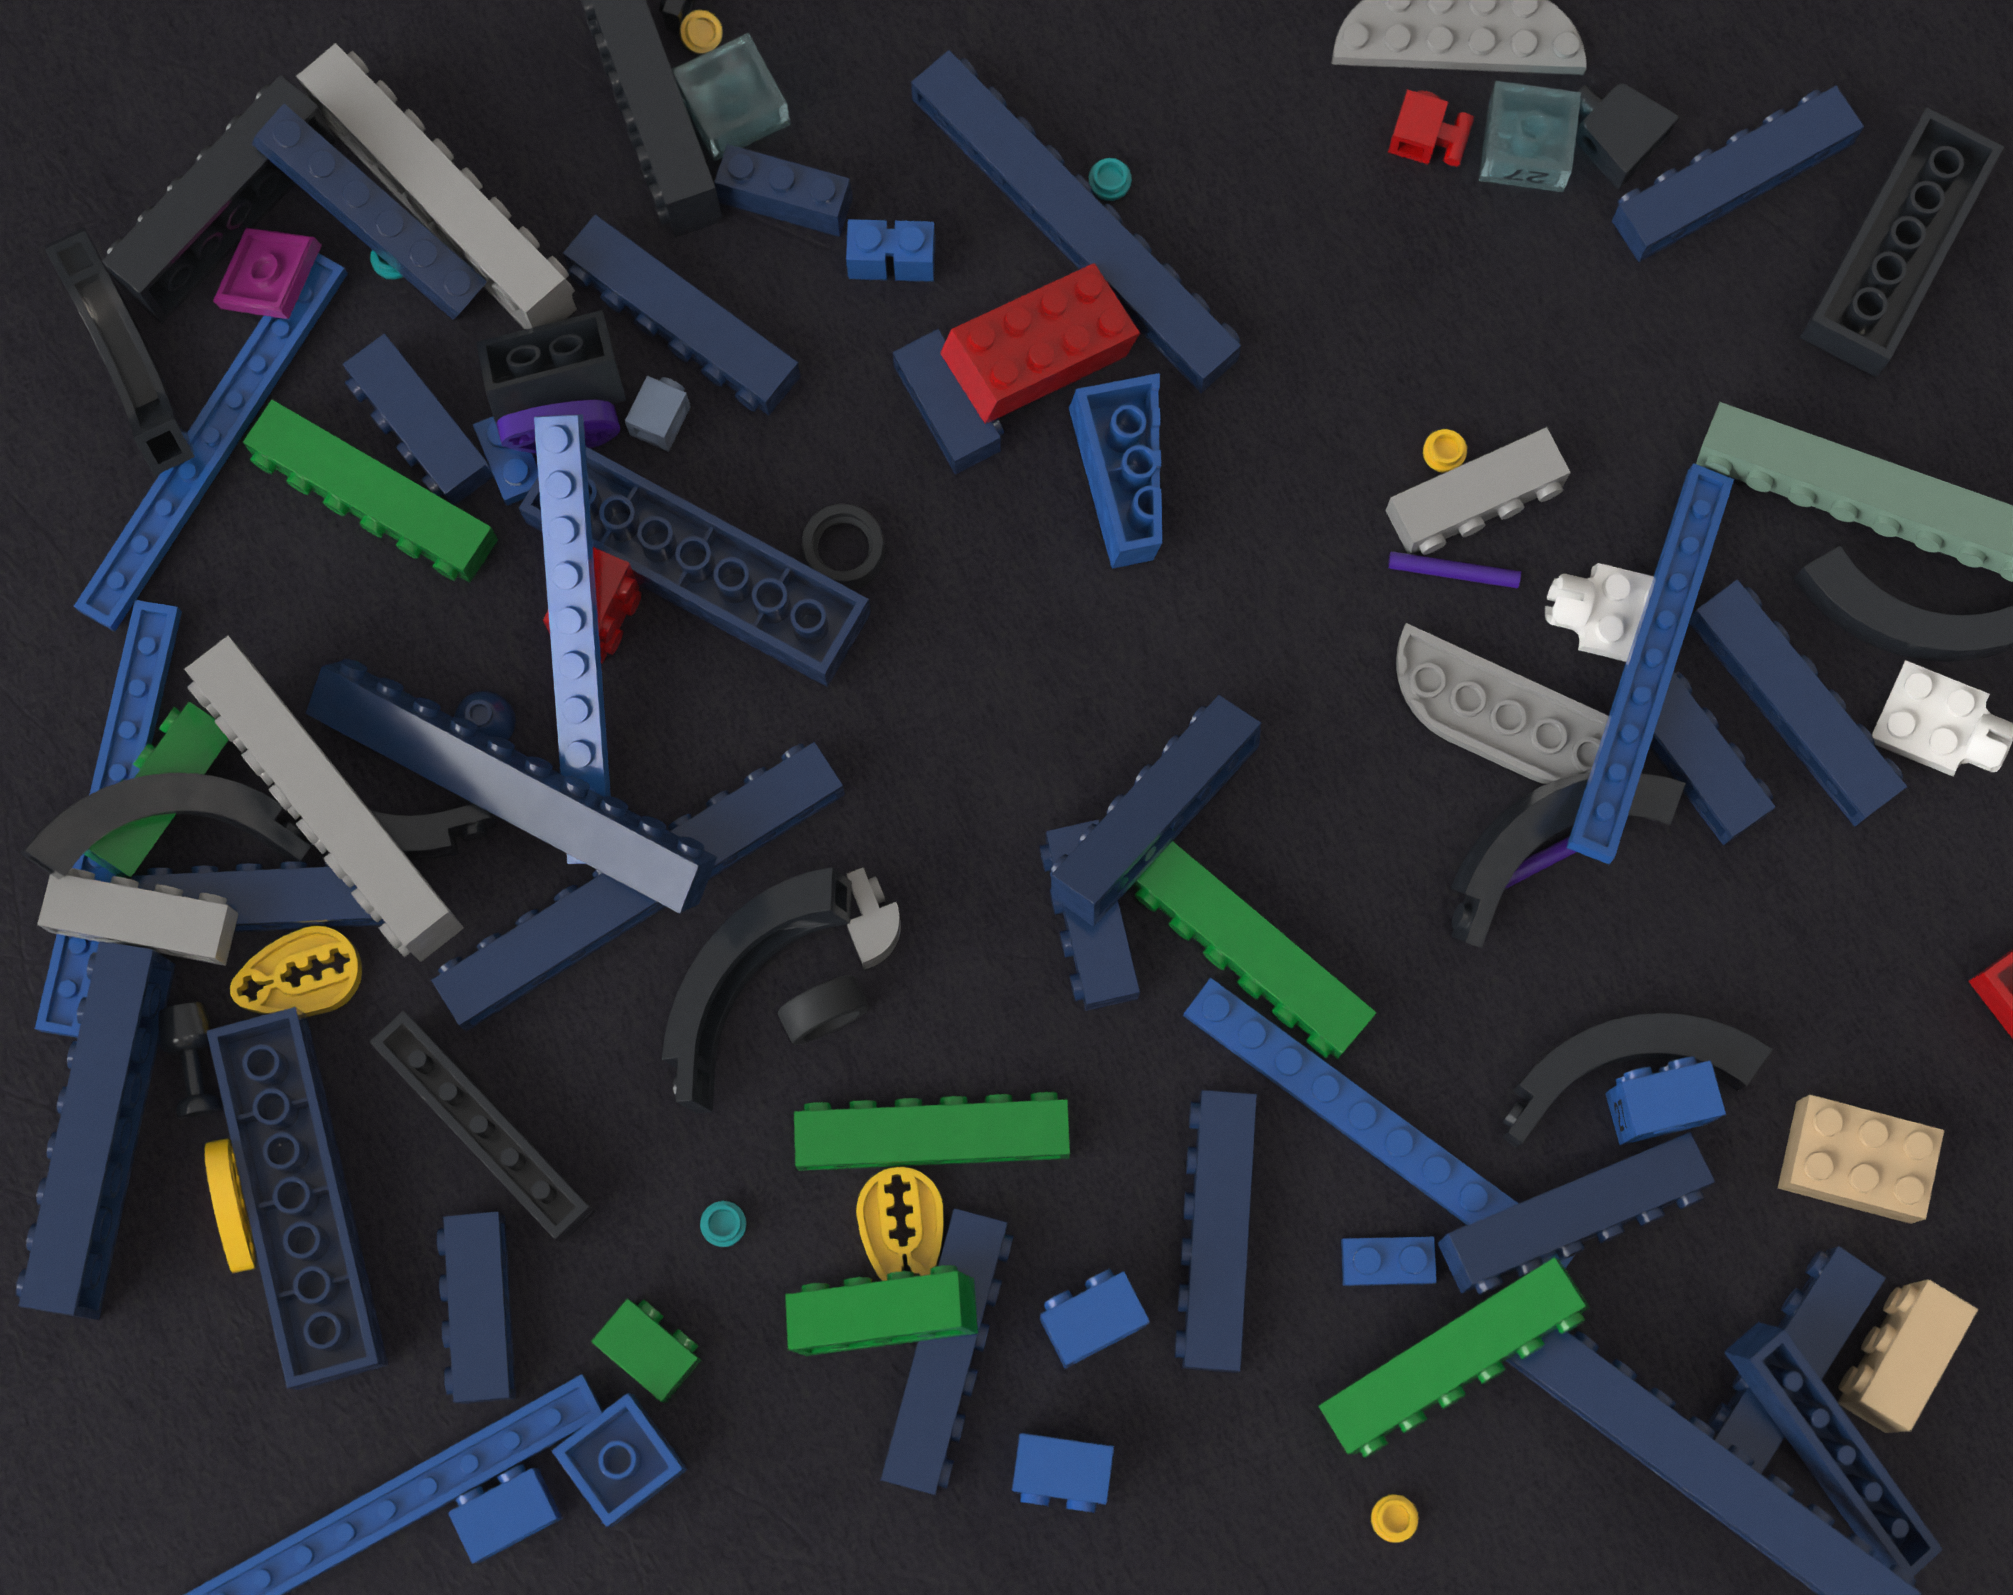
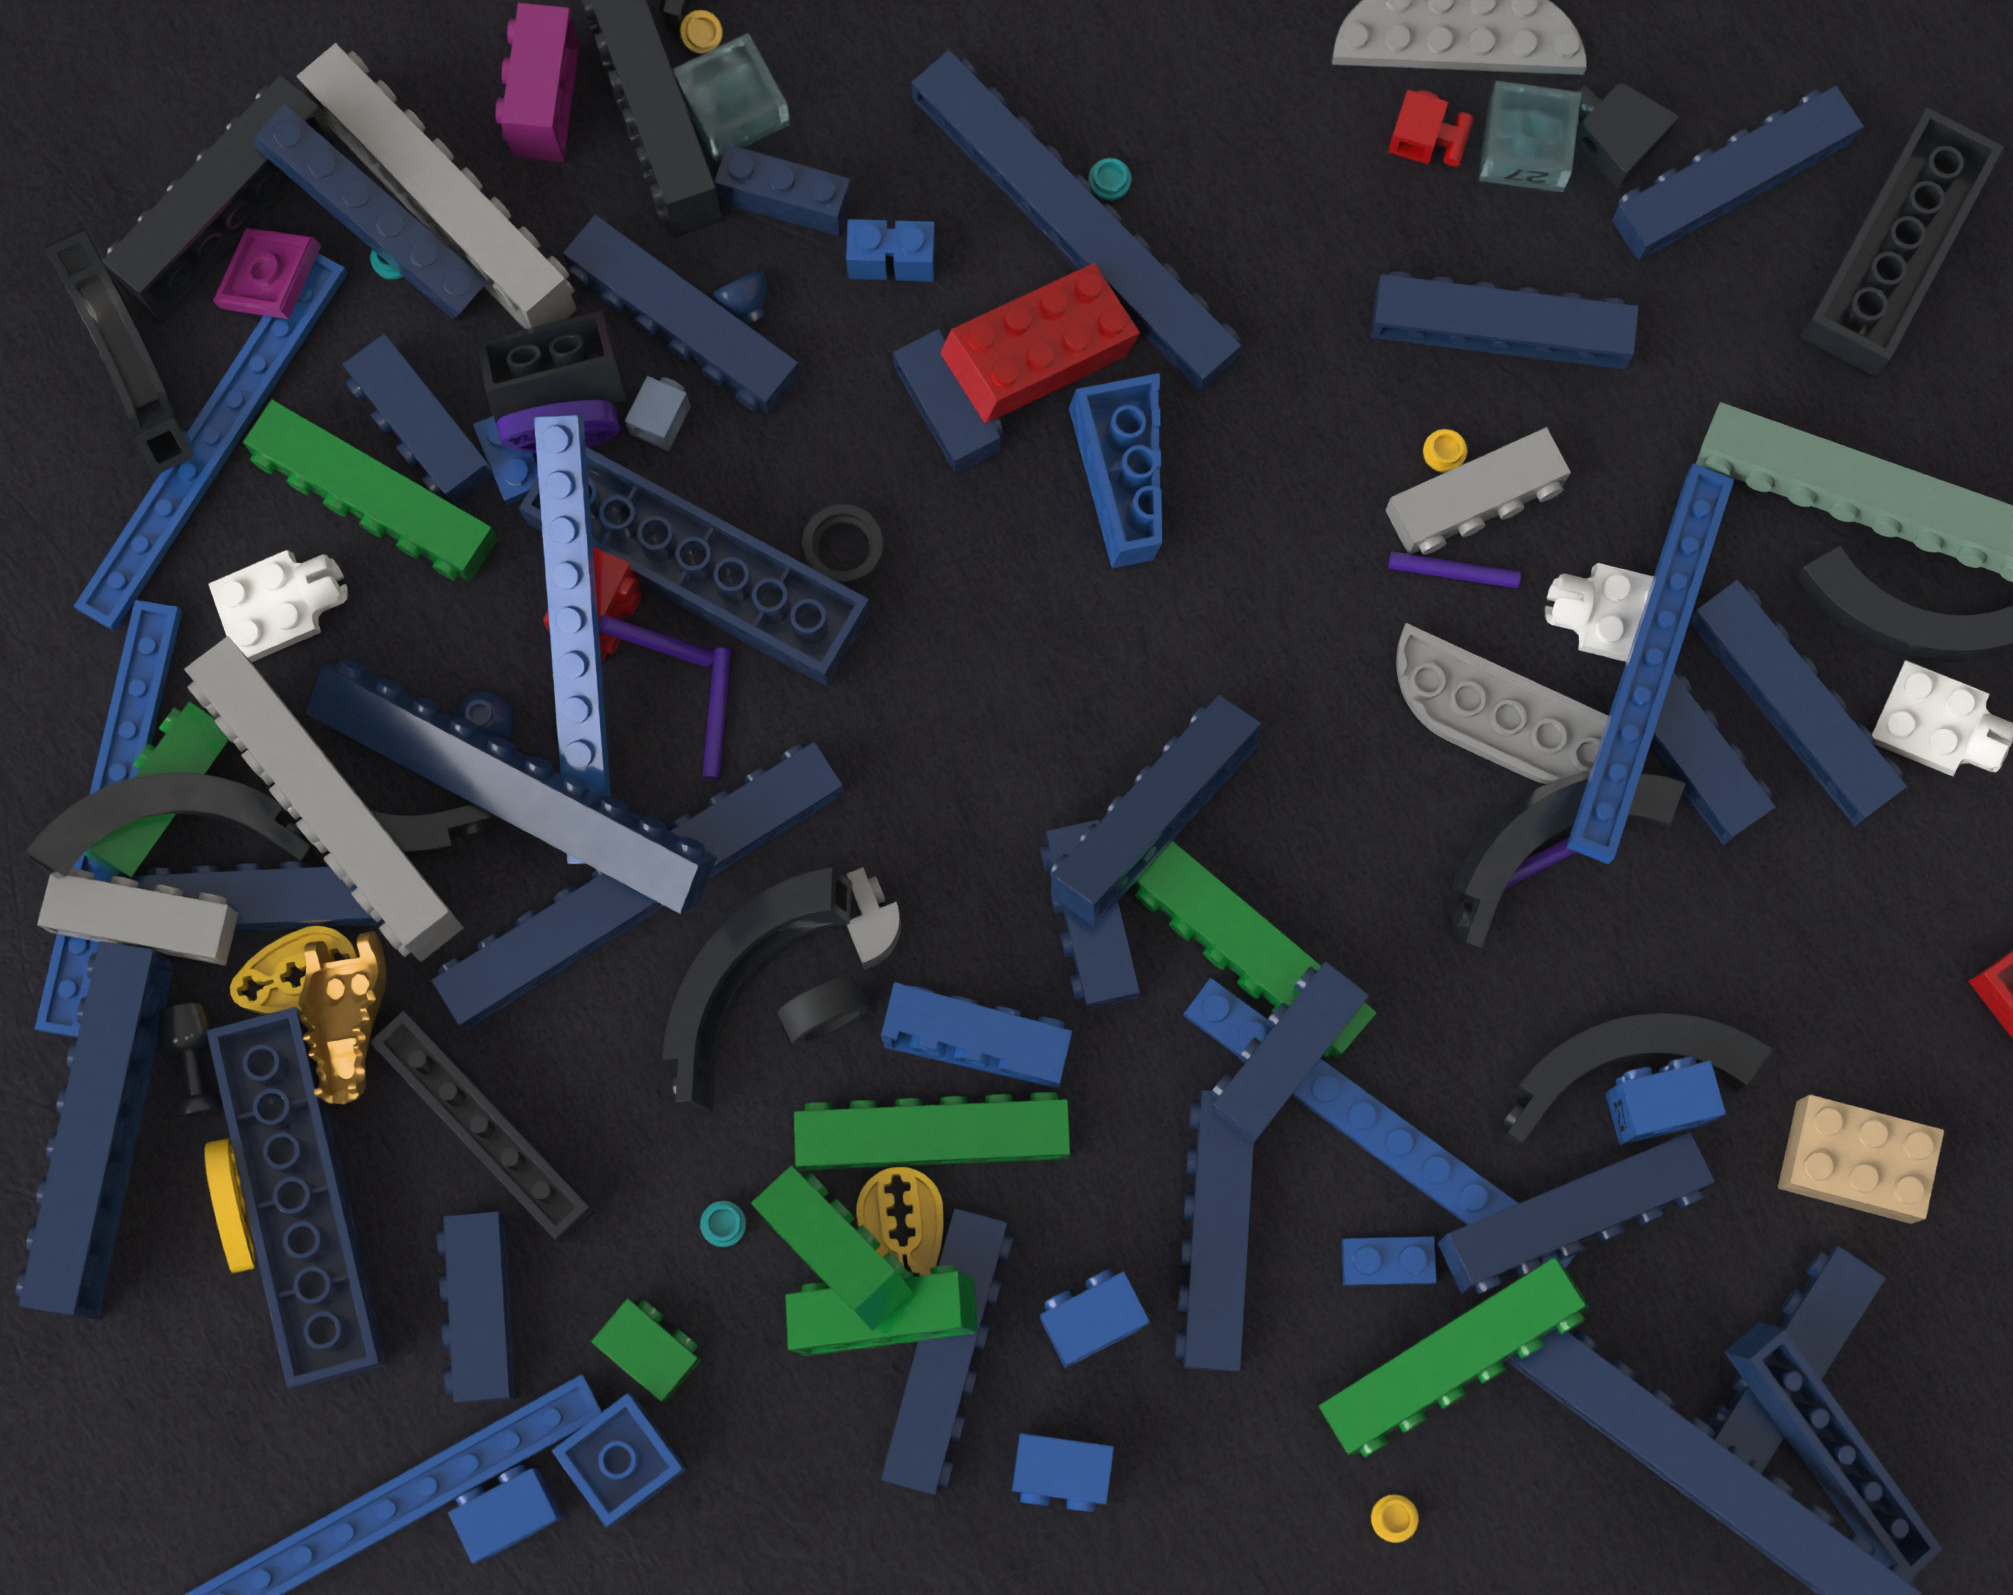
tan piece [1838,1279,1978,1433] -> none
none -> white plate [209,550,348,662]
none -> pearl gold animal [298,931,387,1104]
none -> magenta brick [496,3,580,162]
none -> dark purple bar [598,615,714,667]
none -> dark purple bar [702,648,732,780]
none -> dark blue brick [710,270,768,324]
none -> green brick [751,1166,913,1331]
none -> blue wedge [881,982,1072,1089]
none -> dark blue brick [1210,961,1369,1144]
none -> dark blue brick [1370,272,1639,369]

